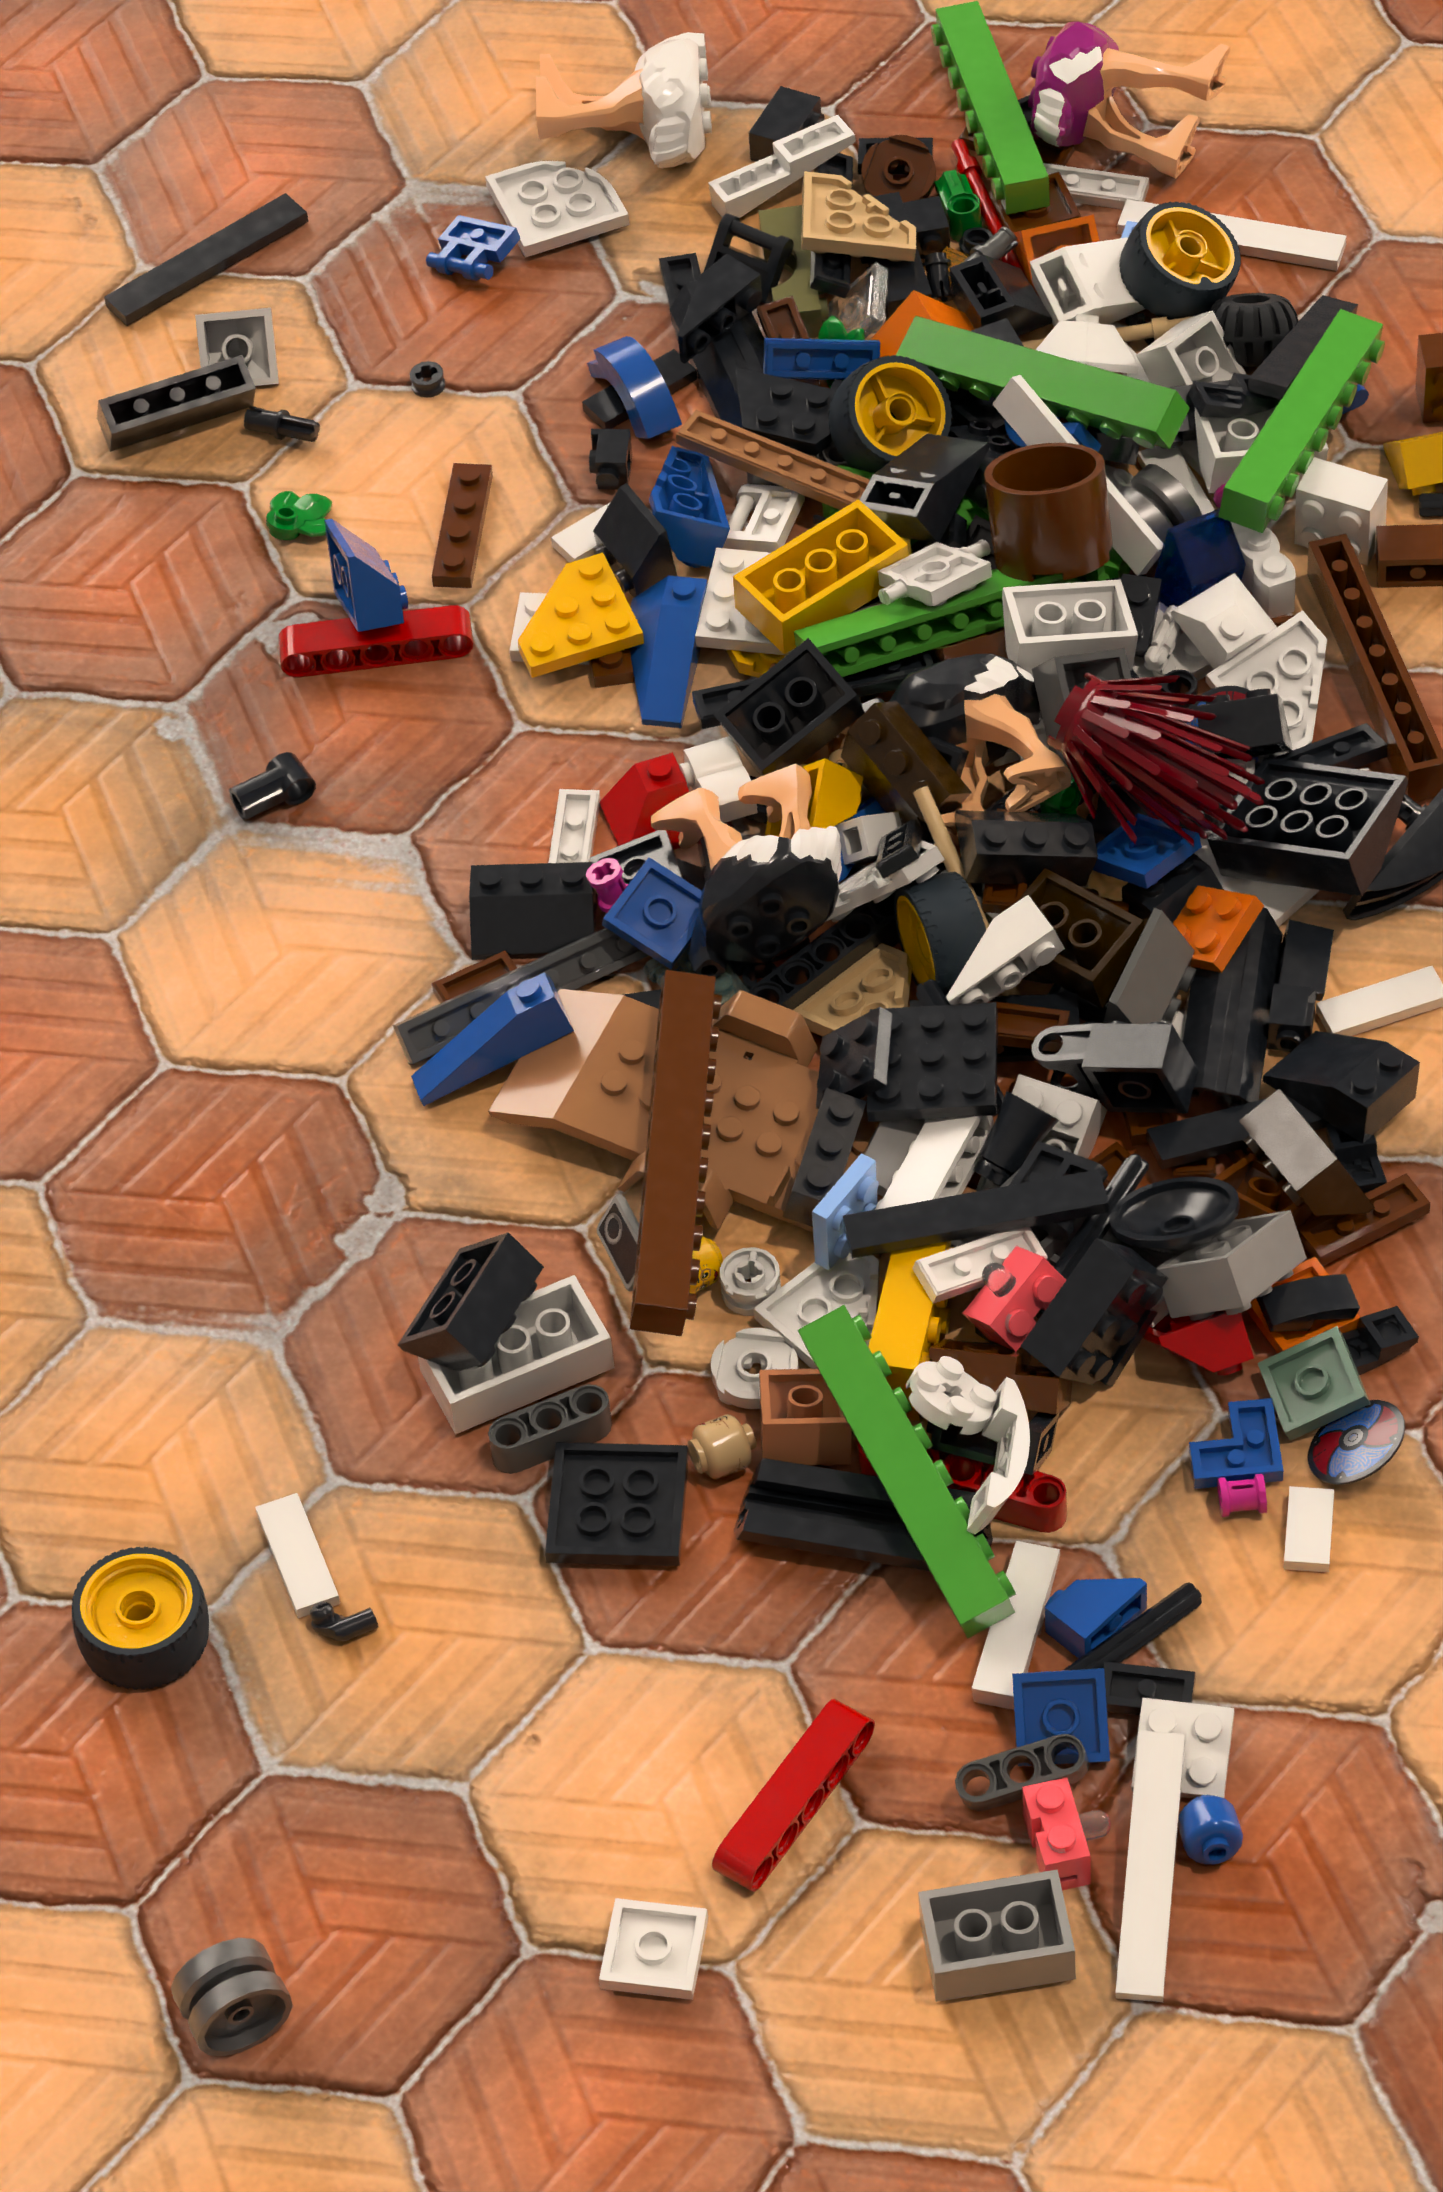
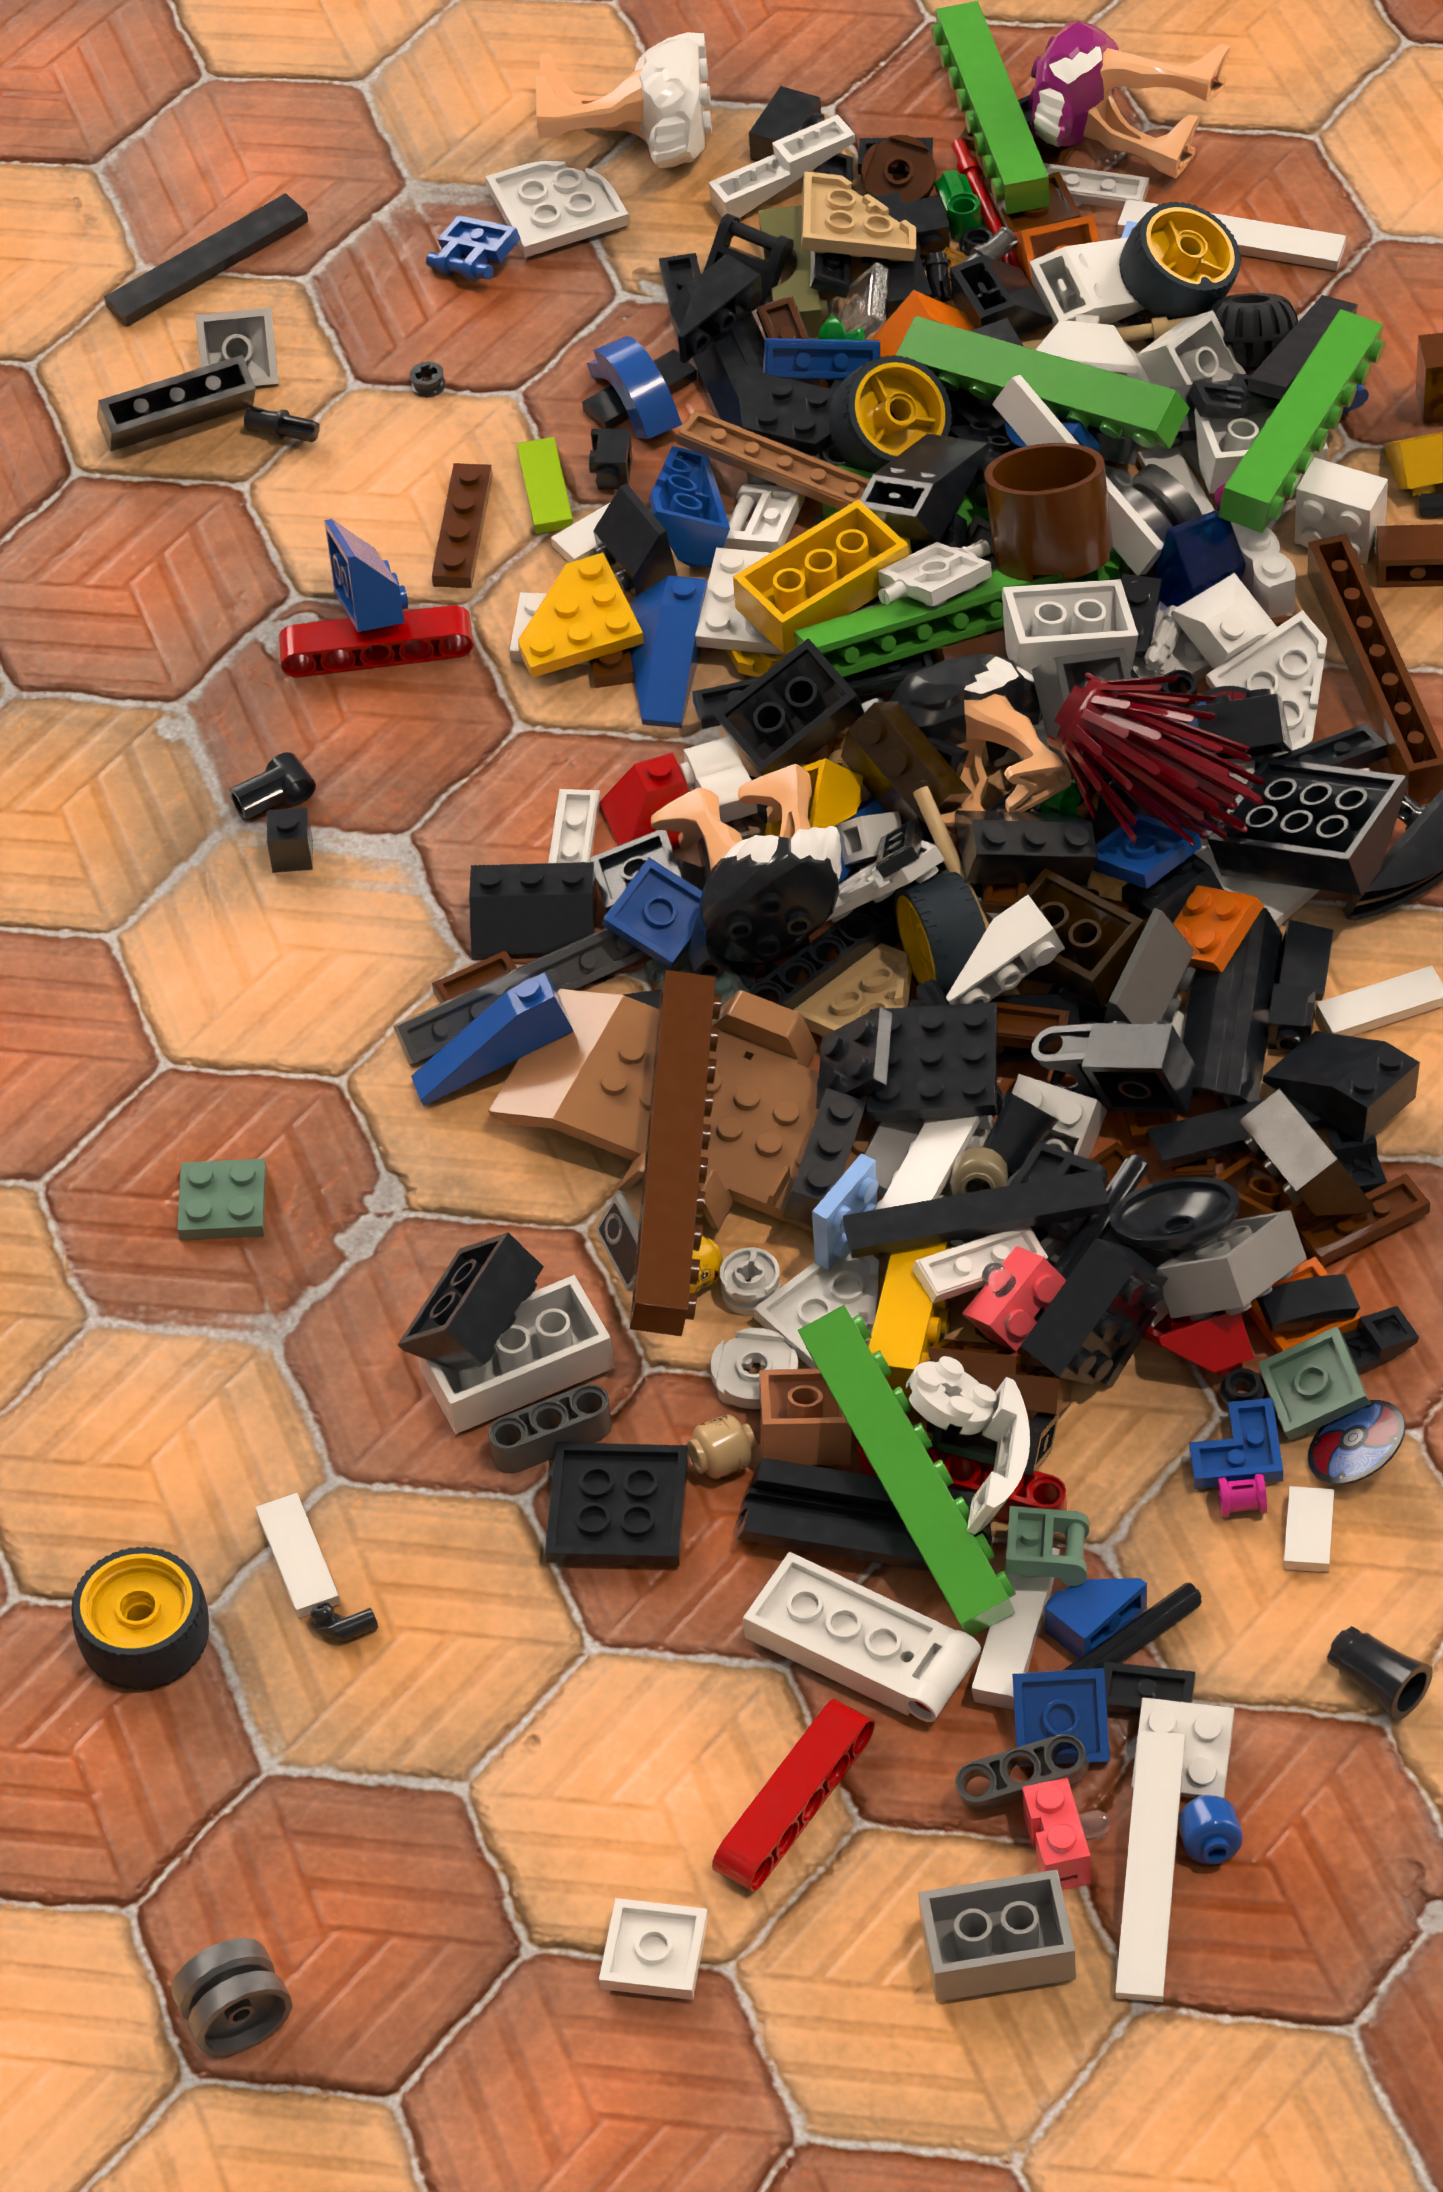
green plate [266,491,332,540] -> none
dark pink bush [586,858,628,913] -> none
none -> sand green plate [178,1158,267,1240]
none -> black brick [267,807,313,873]
none -> lime tile [516,437,573,534]
none -> white hinge [743,1552,981,1722]
none -> dark tan head [950,1147,1008,1195]
none -> sand green plate [1005,1506,1090,1586]
none -> black plate [1220,1368,1265,1406]
none -> black plant [1327,1626,1433,1720]

